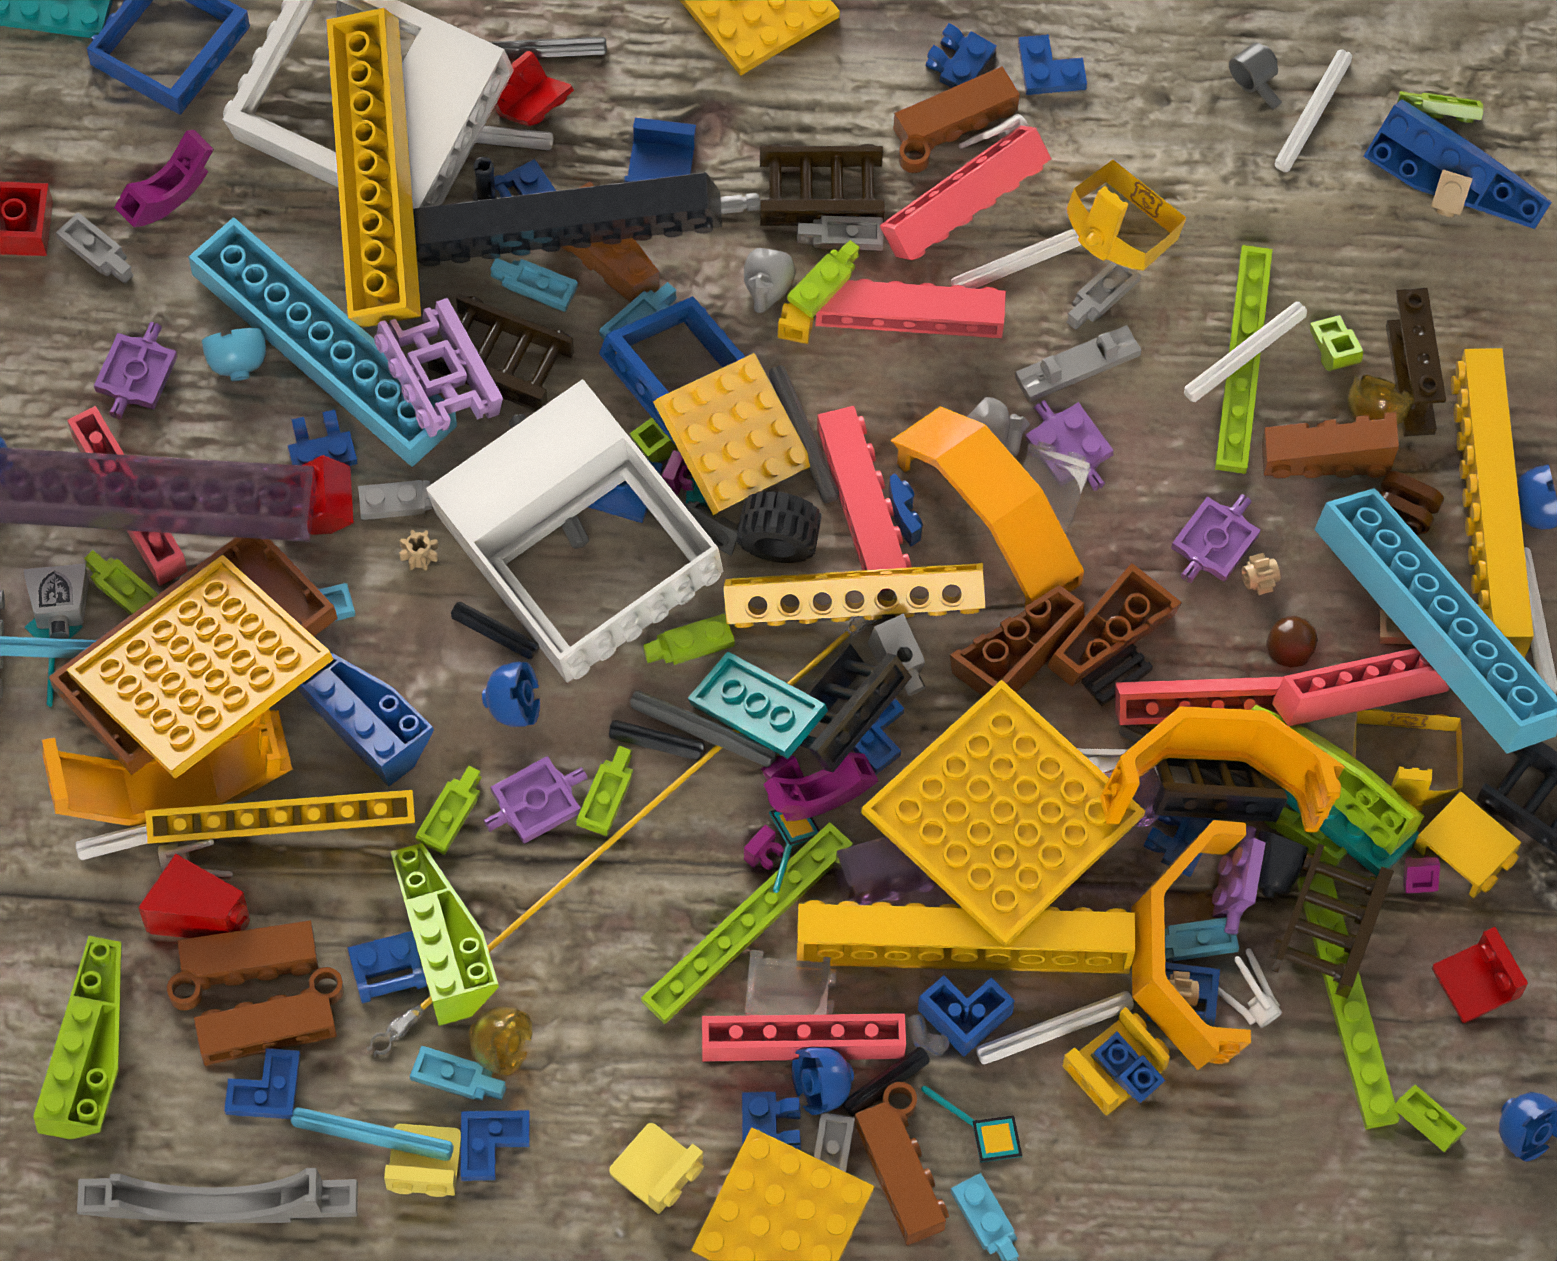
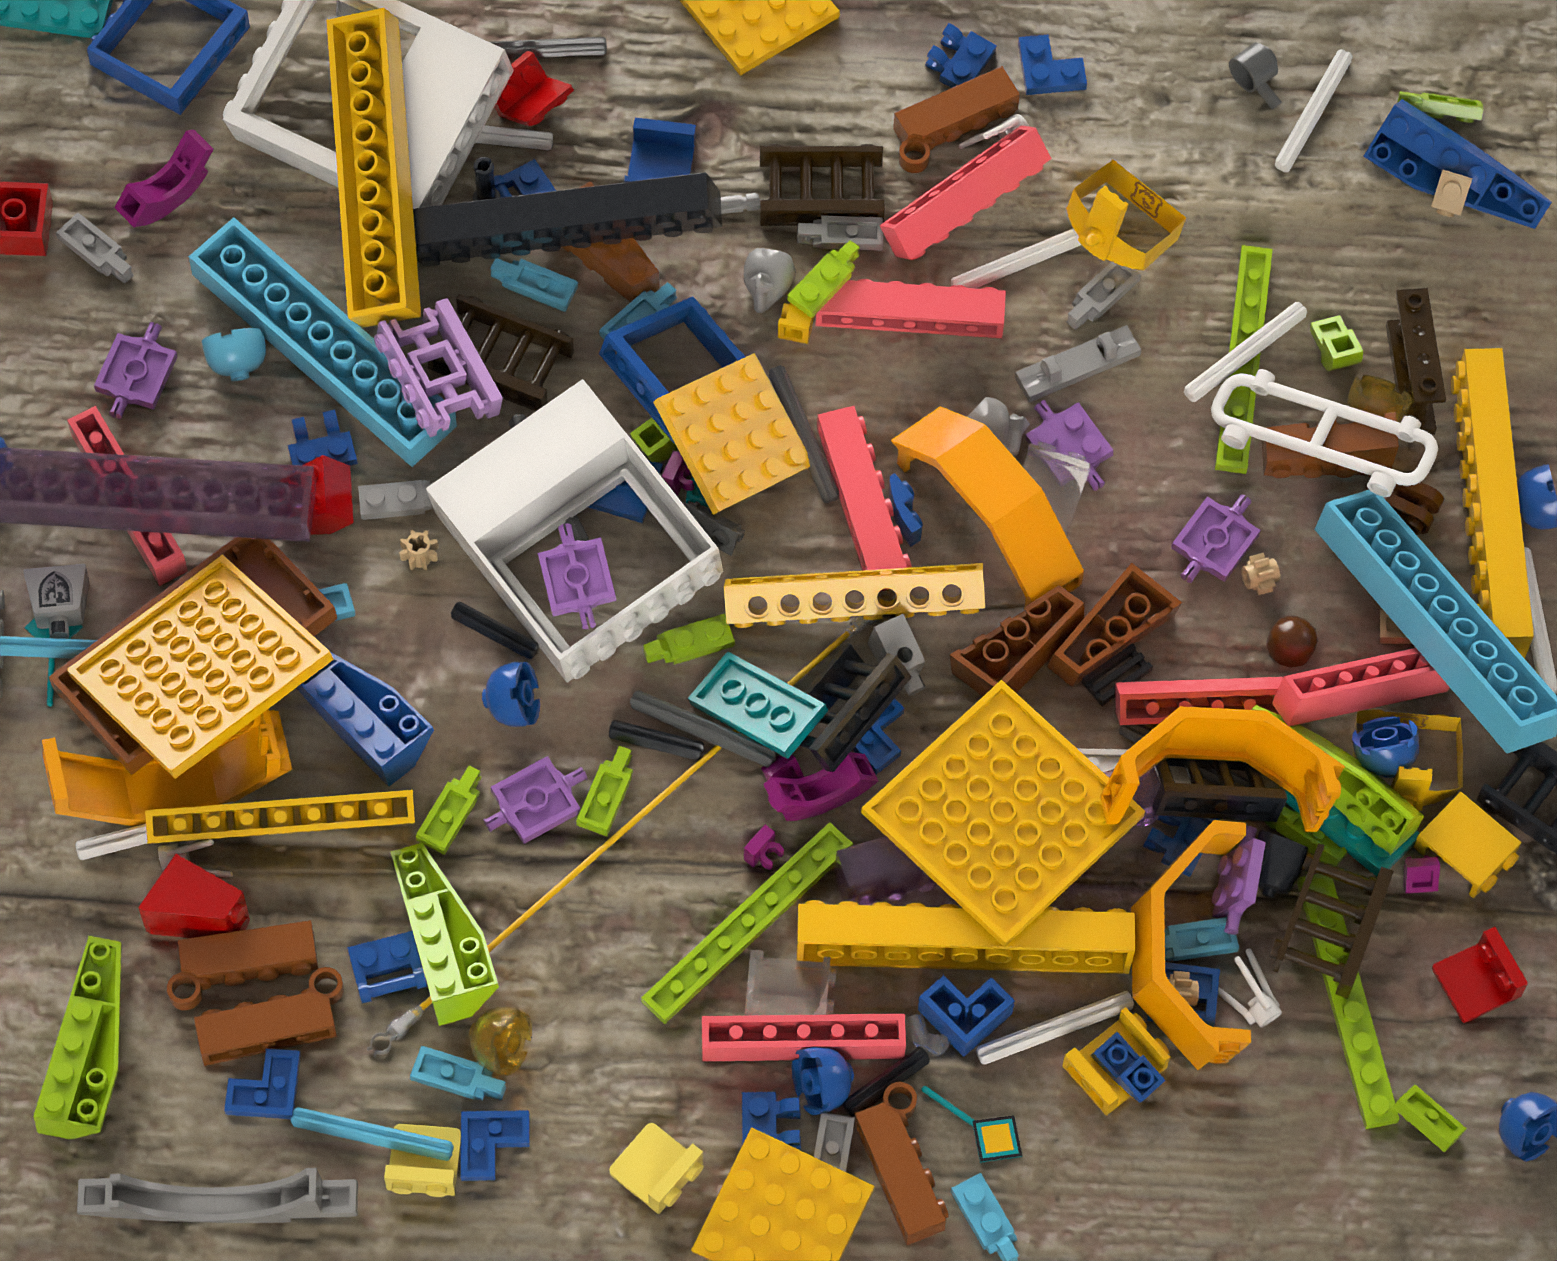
lime hinge [84,550,159,616] -> none
black tyre [736,492,822,563] -> none
piece [769,809,820,893] -> none
none -> medium lavender plate [538,523,617,629]
none -> white bar [1211,369,1438,497]
none -> blue cylinder [1352,716,1419,778]

